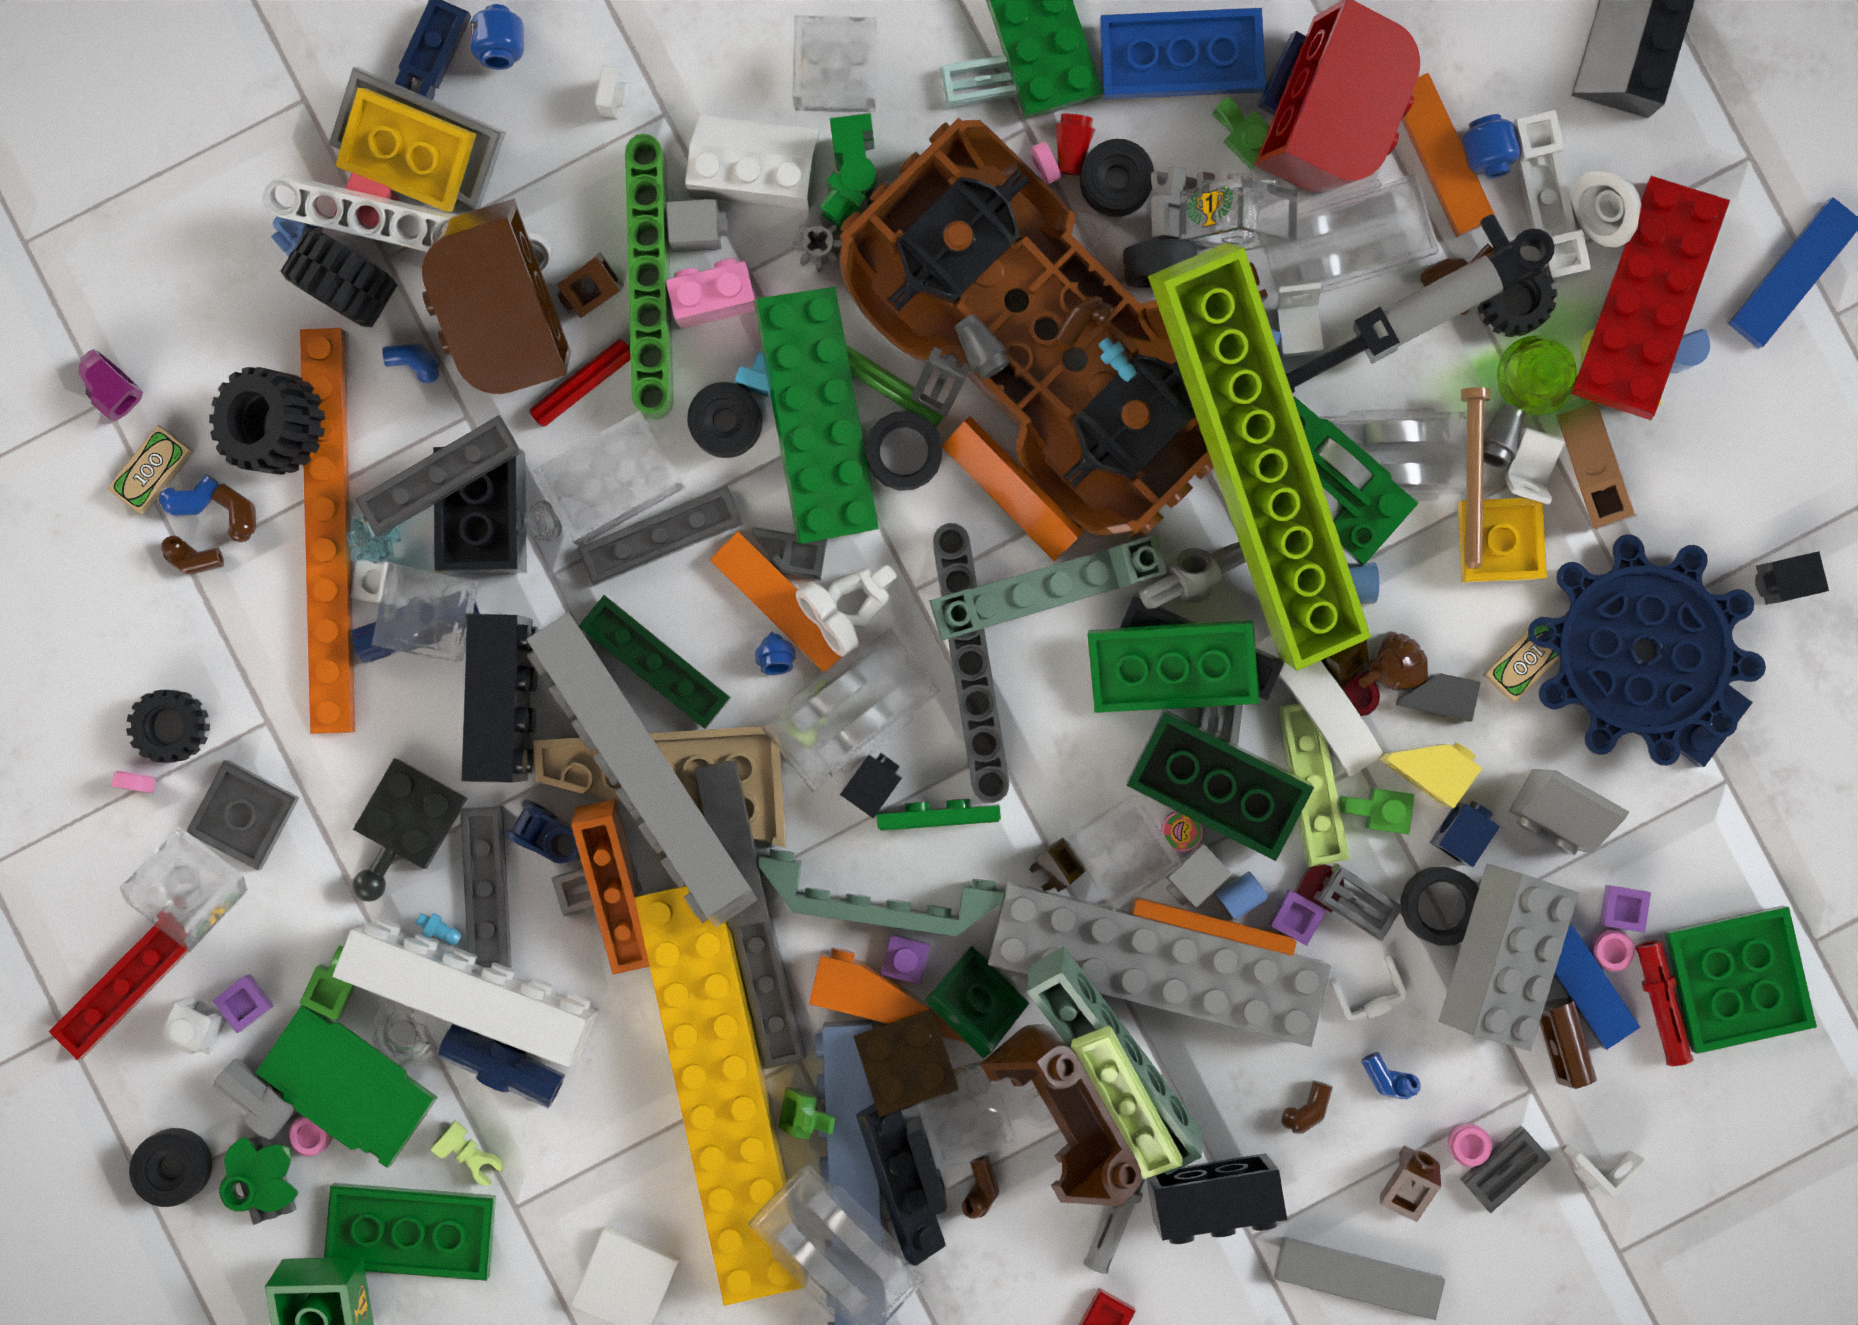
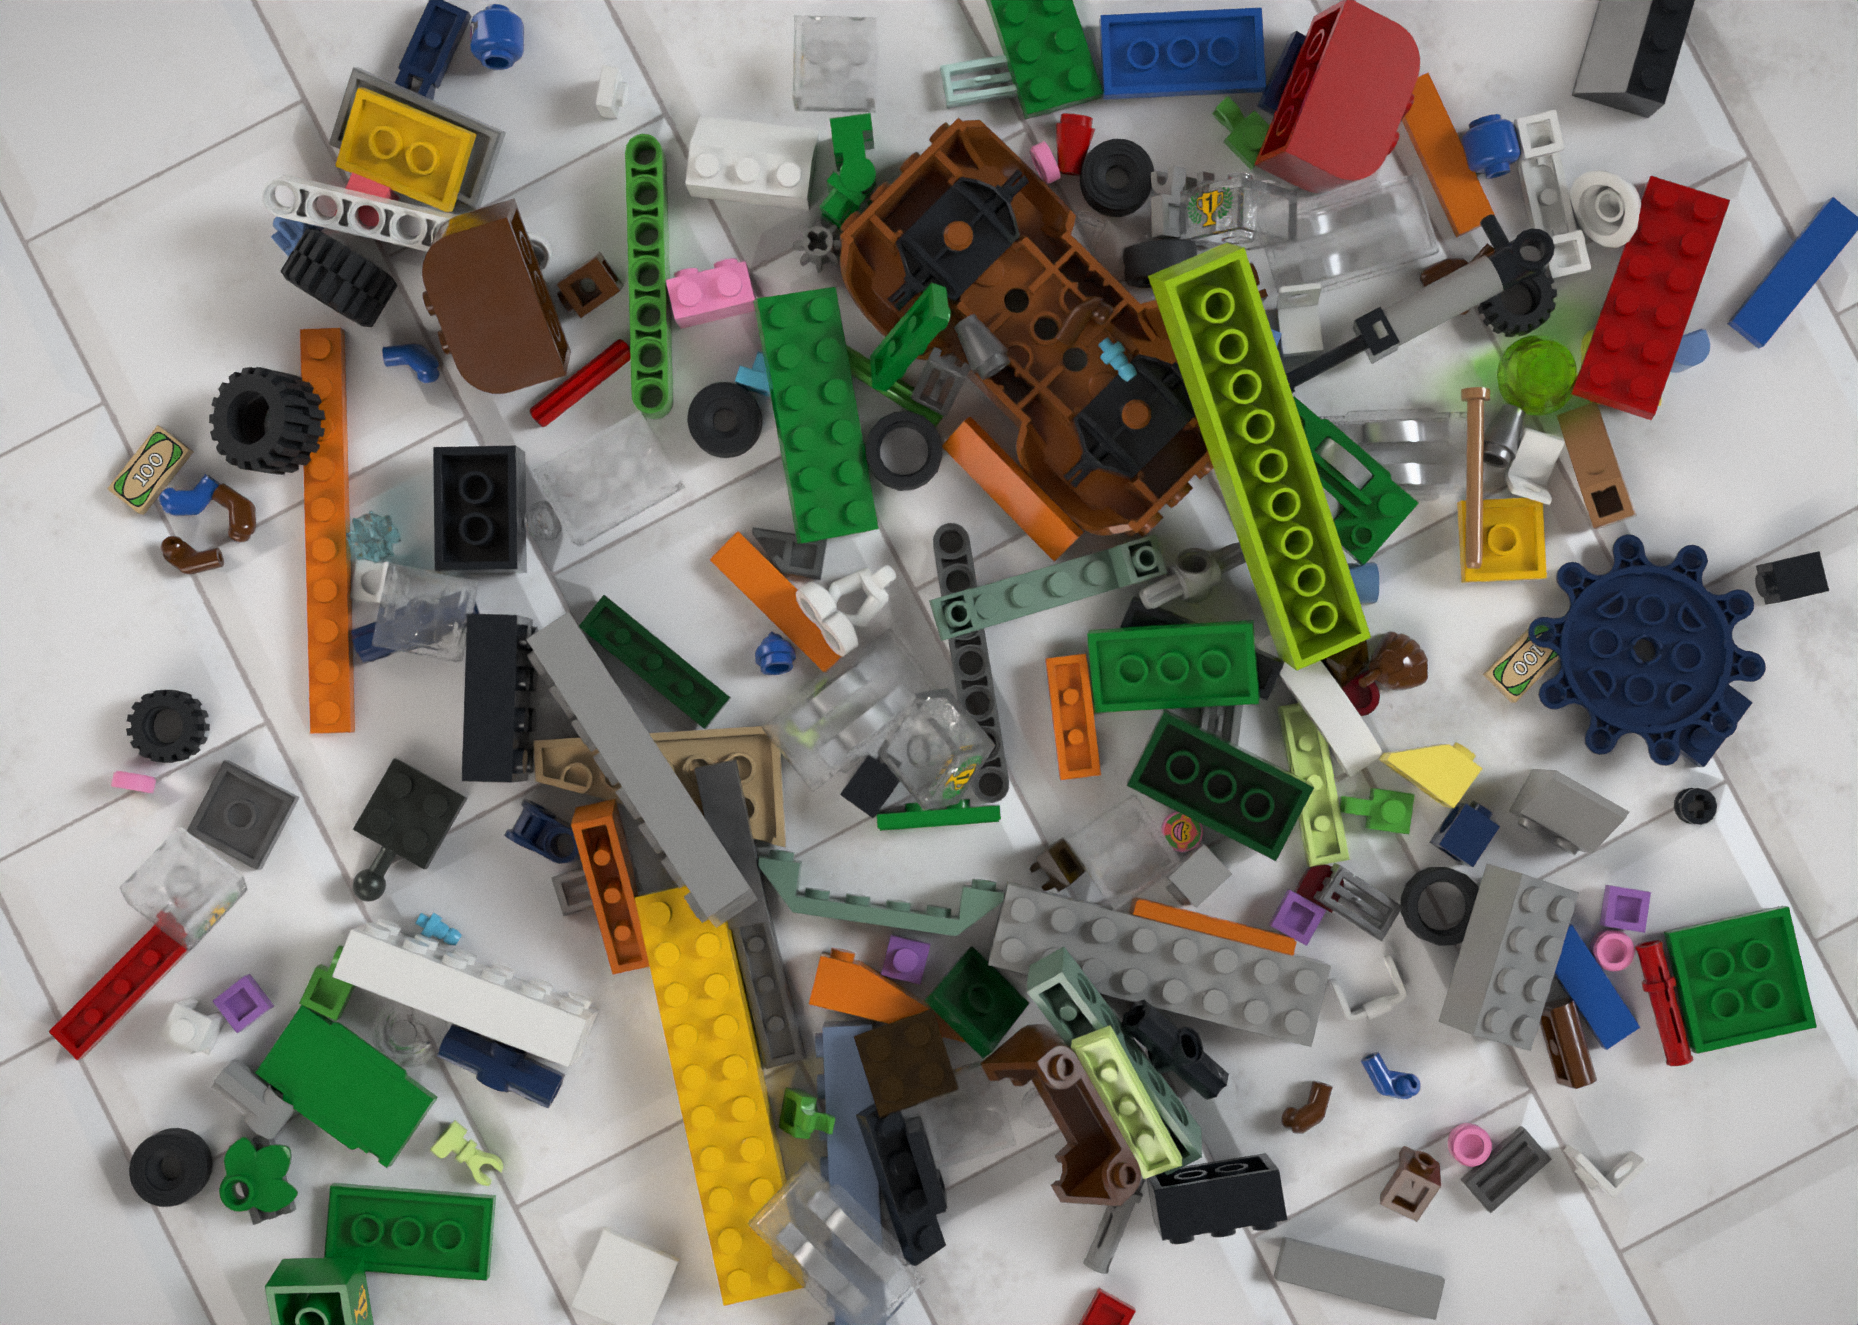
magenta rock [79,349,143,421] -> none
bright pink tile [288,1116,333,1156] -> none
flat silver tile [355,415,522,536] -> none
flat silver tile [460,806,512,968] -> none
flat silver tile [577,486,744,586] -> none
light grey brick [667,199,728,252] -> none
reddish brown arm [962,1156,999,1219] -> none
medium blue brick [1215,871,1268,920] -> none
dark grey tile [1396,673,1481,722] -> none
none -> green plate [870,283,951,392]
none -> clear brick [877,688,995,810]
none -> orange plate [1045,654,1101,780]
none -> black piece [1121,999,1229,1100]
none -> black bush [1674,788,1717,825]

